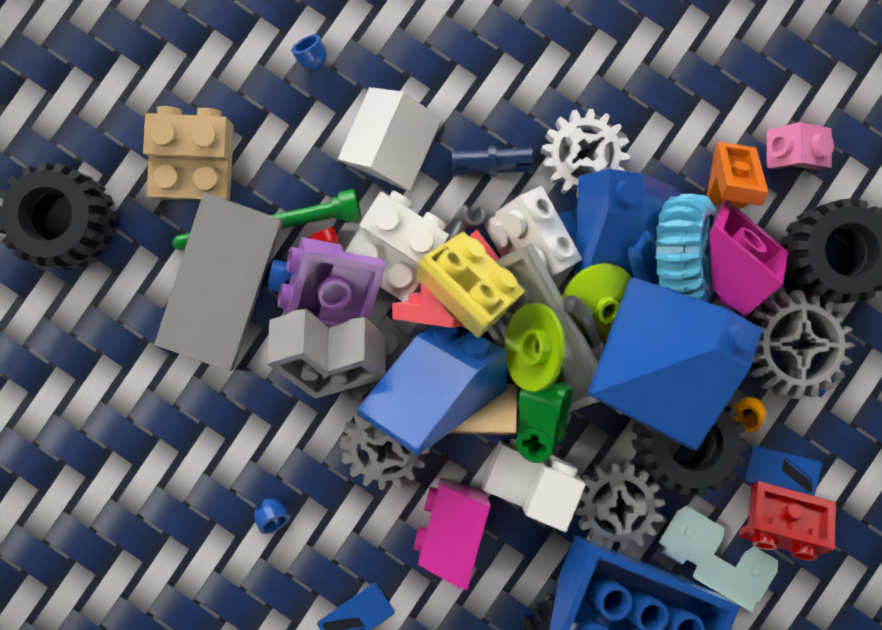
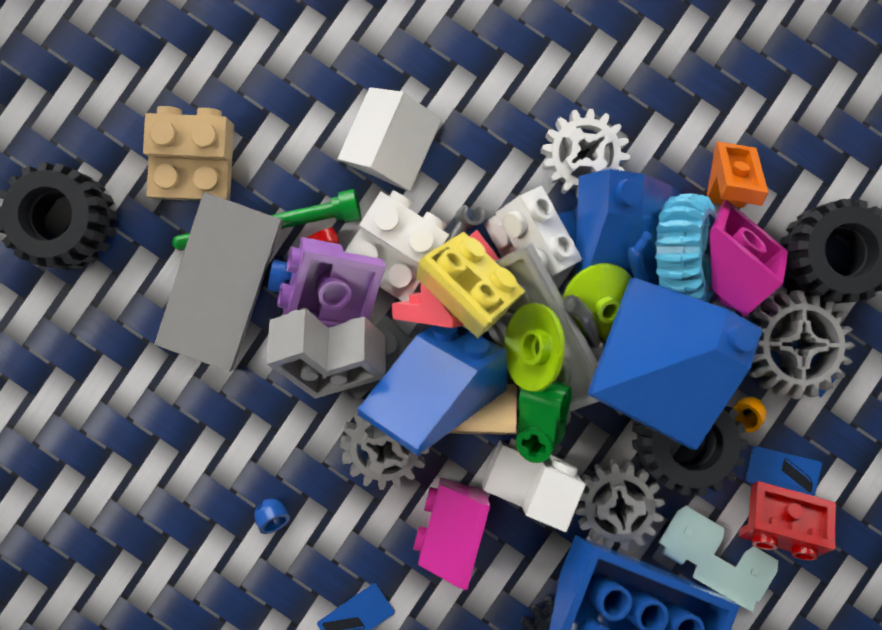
blue hinge [291,34,327,70] -> none
dark blue pin [452,145,533,178] -> none
bright pink bracket [767,122,834,170] -> none

